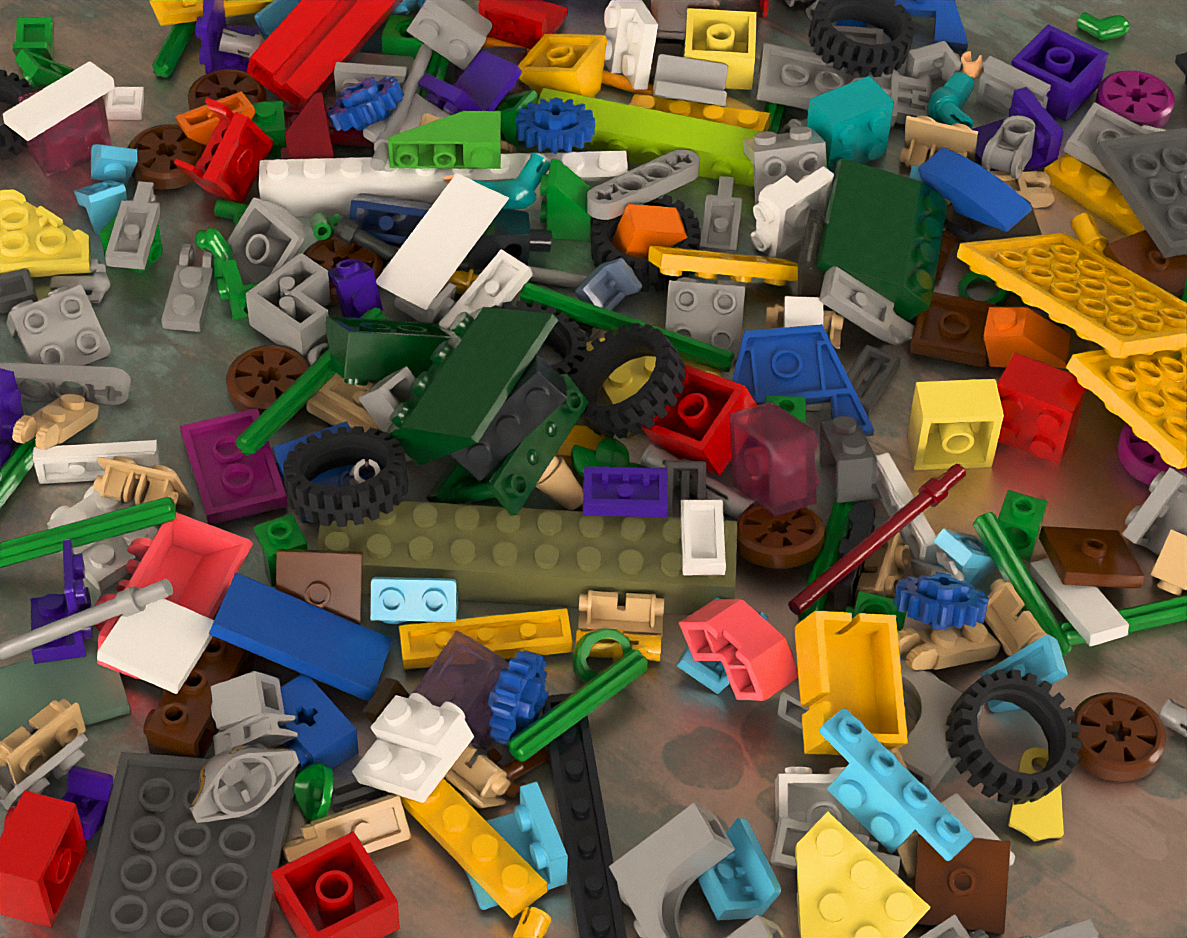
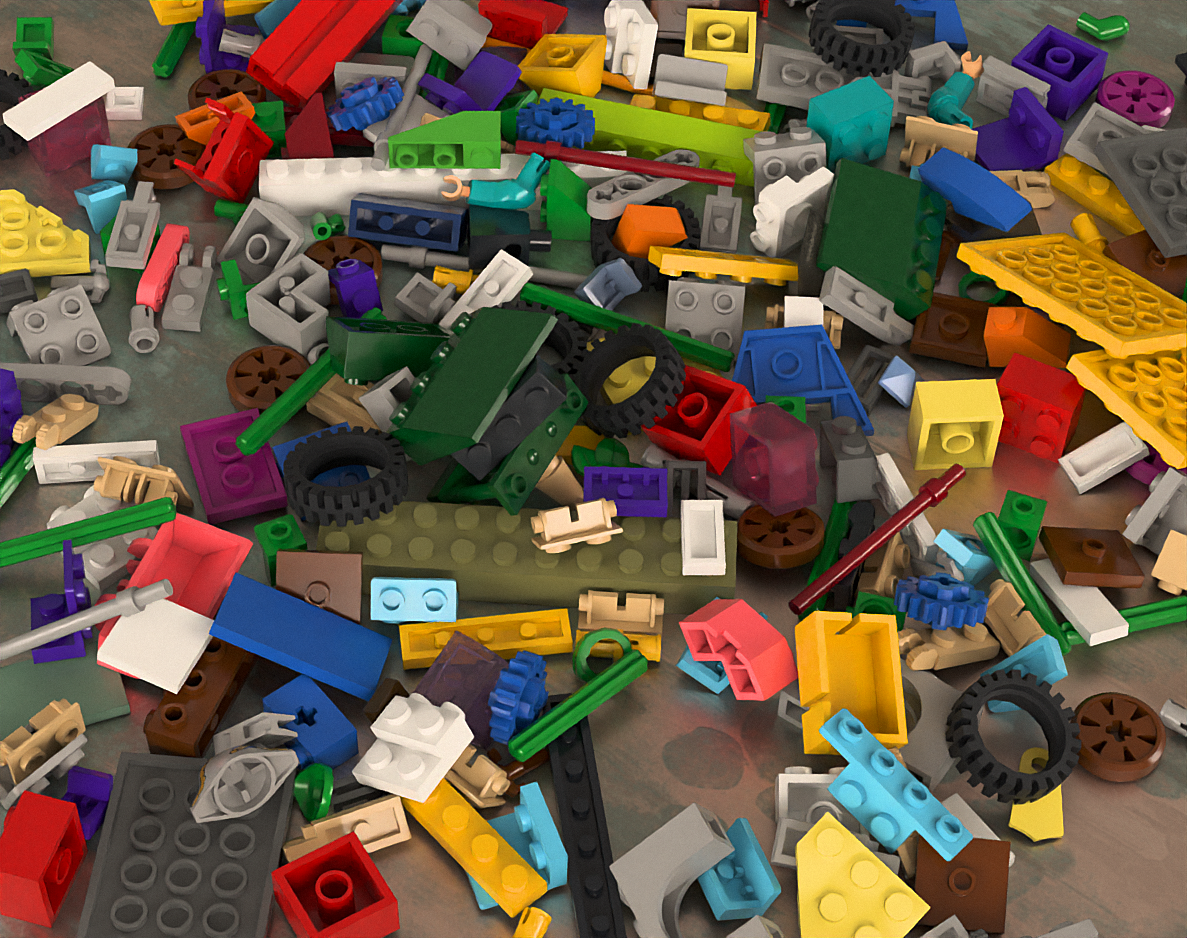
green arm [195,227,233,280] -> none
light grey brick [210,671,284,730] -> none
pearl dark grey bar [334,216,399,262] -> none
light grey pin [349,459,380,485] -> none
white sticker [376,173,509,310] -> none
light grey piece [981,115,1036,179] -> none
none -> light grey pin [128,304,160,353]
none -> coral beam [136,223,190,313]
none -> dark red bar [515,139,736,188]
none -> tan hinge [531,498,623,553]
none -> light blue slope [878,355,925,408]
none -> white tile [1058,421,1150,495]

